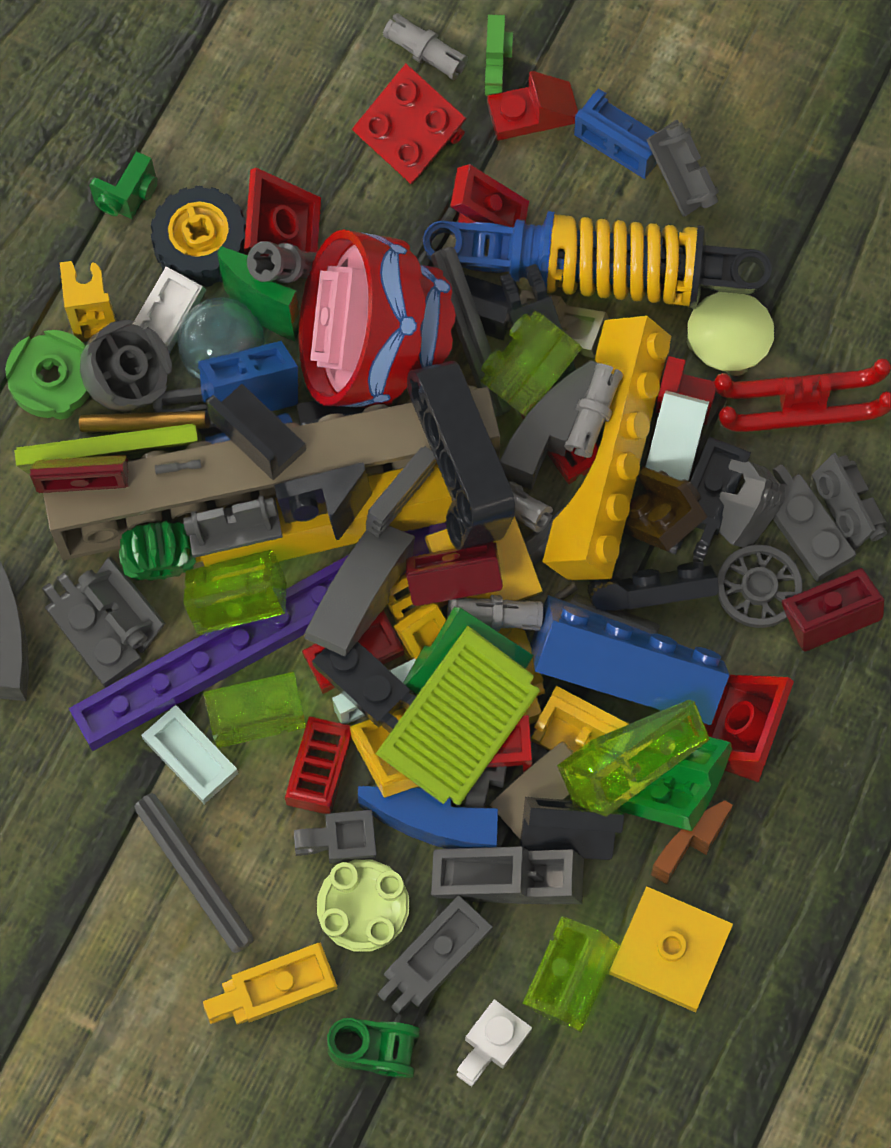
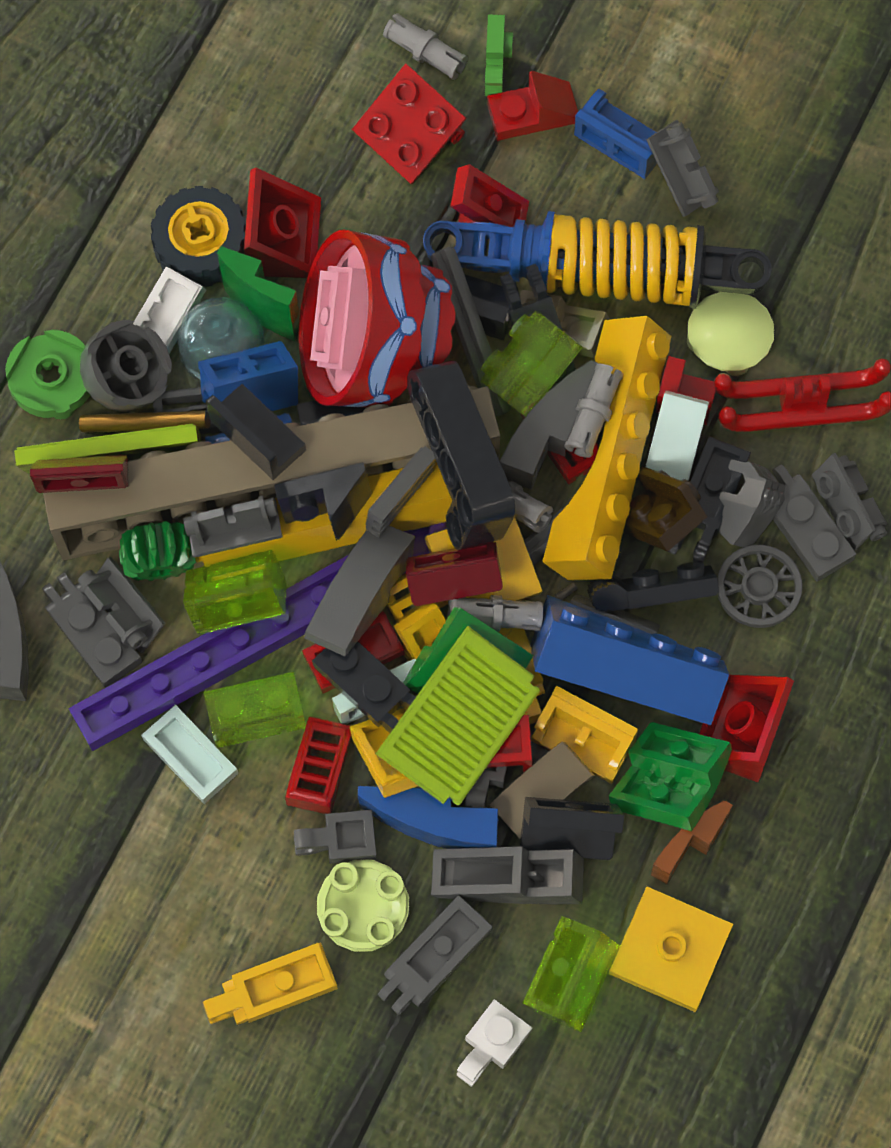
yellow hinge [60,261,116,342] -> none
green bracket [89,151,158,219] -> none
dark grey axle [134,793,254,953] -> none
dark grey piece [155,459,202,474] -> none
dark grey pin [247,241,317,283] -> none
green piece [327,1018,420,1078] -> none
clear neon green slope [557,700,710,817] -> none
dark red slope [782,568,885,652] -> none

